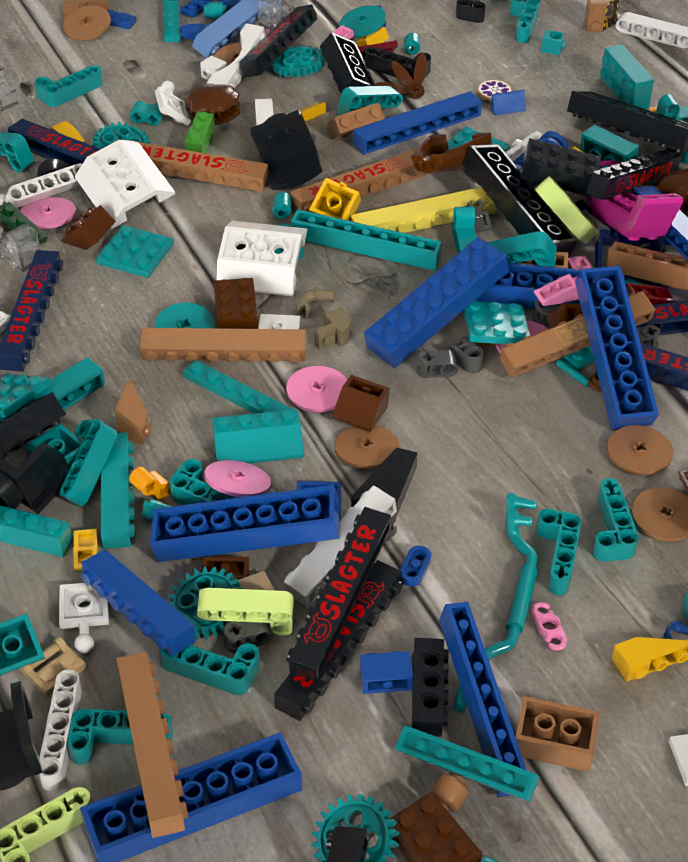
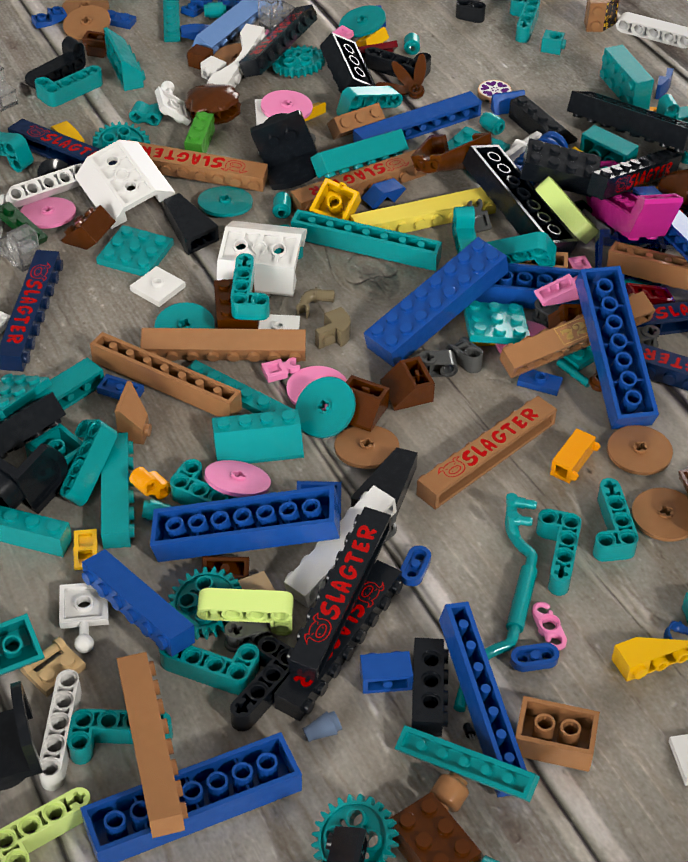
none -> black beam [25,36,86,90]
none -> blue slope [31,6,67,29]
none -> reddish brown slope [82,31,107,58]
none -> medium nougat brick [90,332,242,417]
none -> blue plate [97,374,144,400]
none -> teal slope [104,27,146,91]
none -> white plate [130,266,186,307]
none -> black slope [164,193,219,255]
none -> reddish brown brick [187,44,213,70]
none -> teal piece [198,186,253,217]
none -> teal beam [230,253,270,320]
none -> black beam [230,636,291,732]
none -> bright pink piece [261,90,313,119]
none -> bright pink plate [261,357,300,383]
none -> teal piece [295,377,356,438]
none -> sand blue cone [302,711,342,742]
none -> teal brick [310,129,409,179]
none -> blue slope [362,178,406,210]
none -> reddish brown slope [380,356,435,411]
none -> medium nougat brick [416,396,557,510]
none -> black piece [463,722,476,740]
none -> teal brick [479,112,505,135]
none -> black slope [509,95,578,145]
none -> blue plate [510,643,559,672]
none -> blue plate [517,370,563,396]
none -> light orange brick [550,428,601,484]
none -> blue slope [655,68,674,99]

